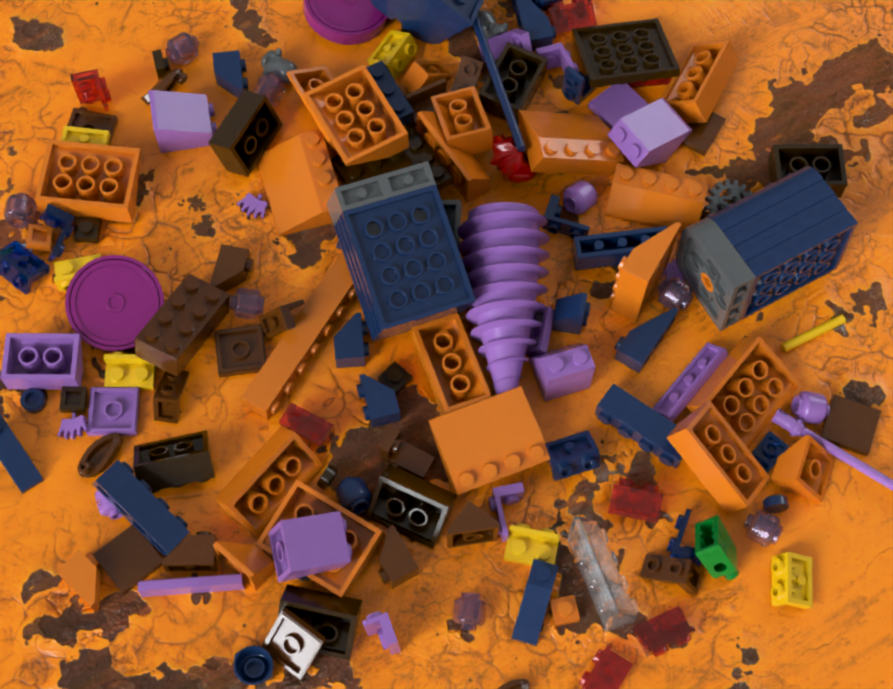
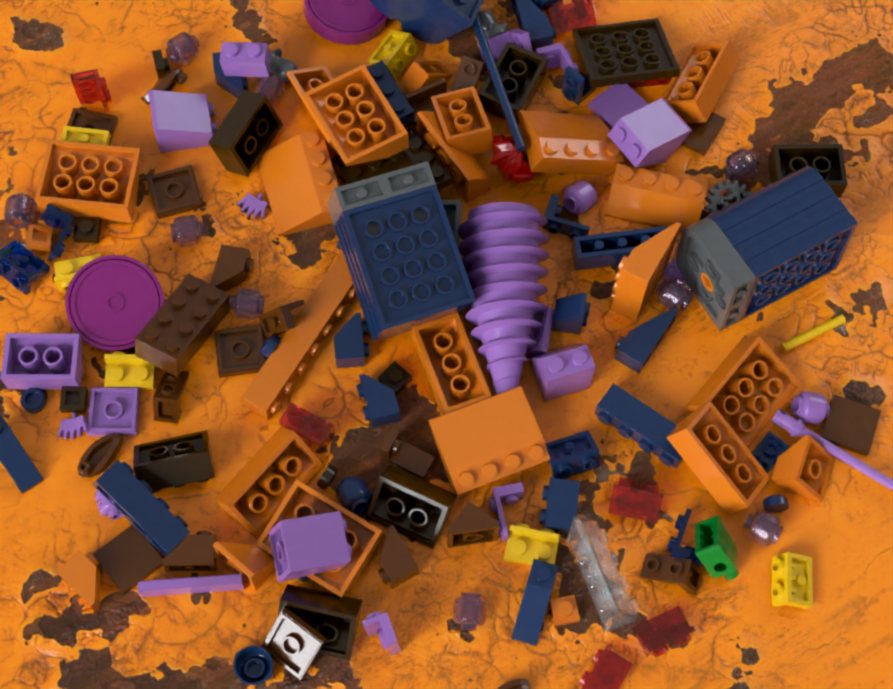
medium lavender tile [652,342,728,422] -> none
none -> reddish brown tile [147,165,203,219]
none -> head [170,215,205,247]
none -> medium lavender brick [219,42,272,77]
none -> dark blue tile [260,334,281,358]
none -> dark blue brick [539,478,580,537]
none -> head [724,148,760,182]

